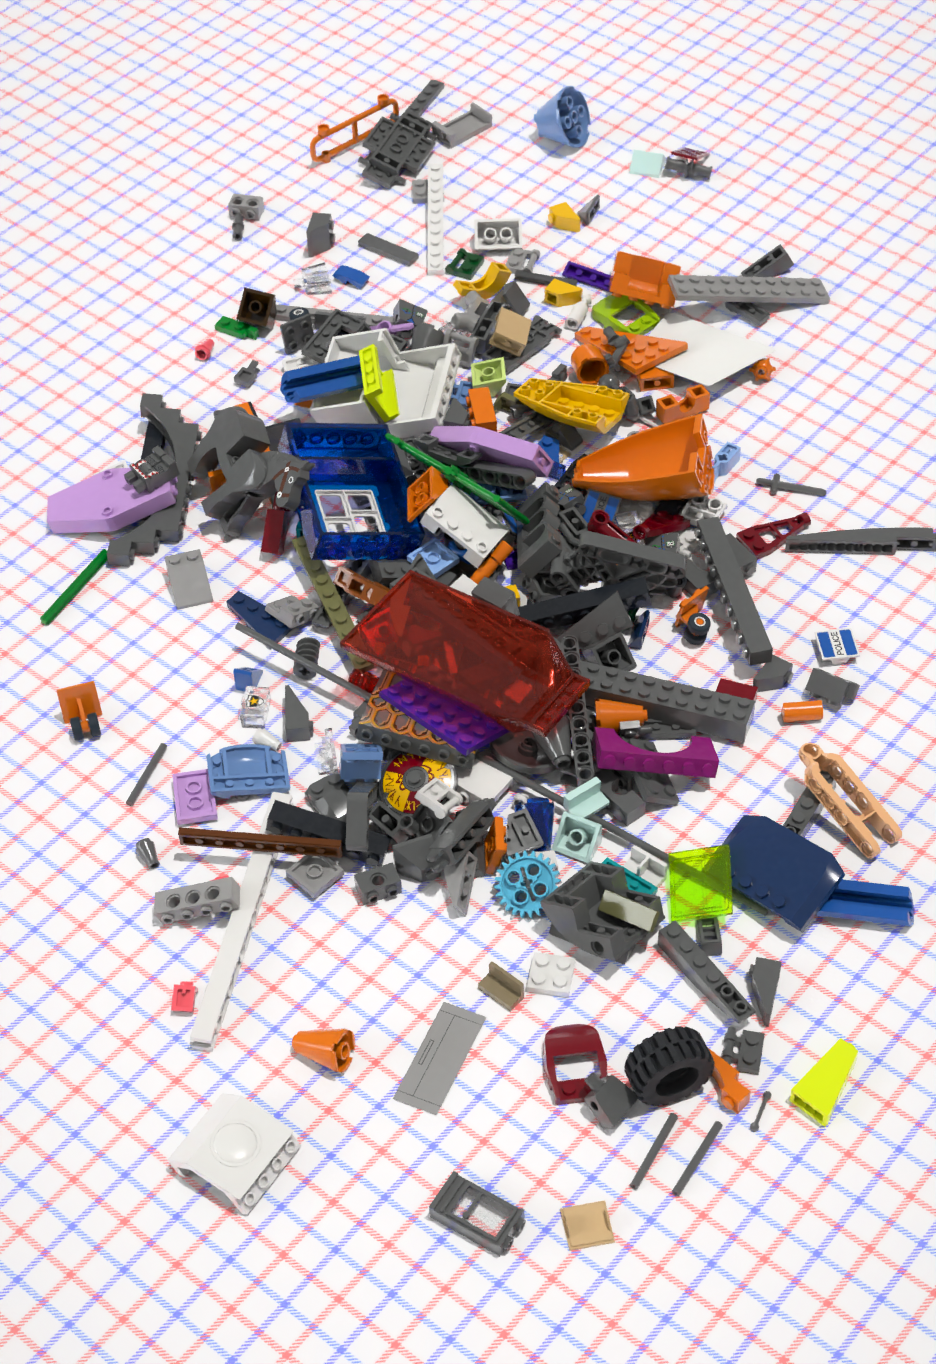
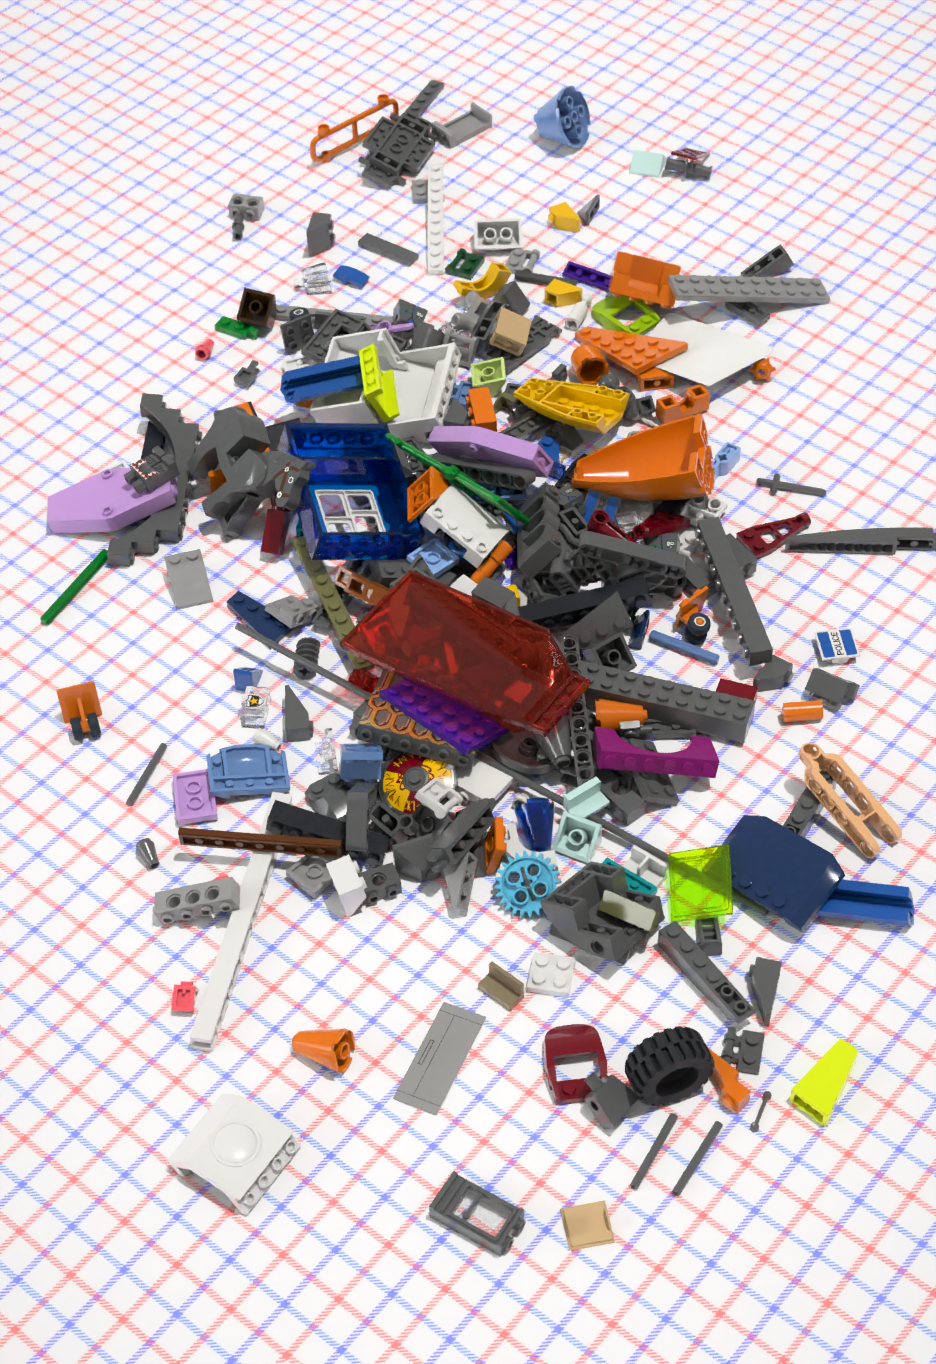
dark grey slope [414,434,482,465] -> none
wing [506,808,544,859] -> none
dark grey pin [603,326,631,372] -> none
none -> white slope [326,854,367,918]
none -> medium blue axle [649,630,720,665]

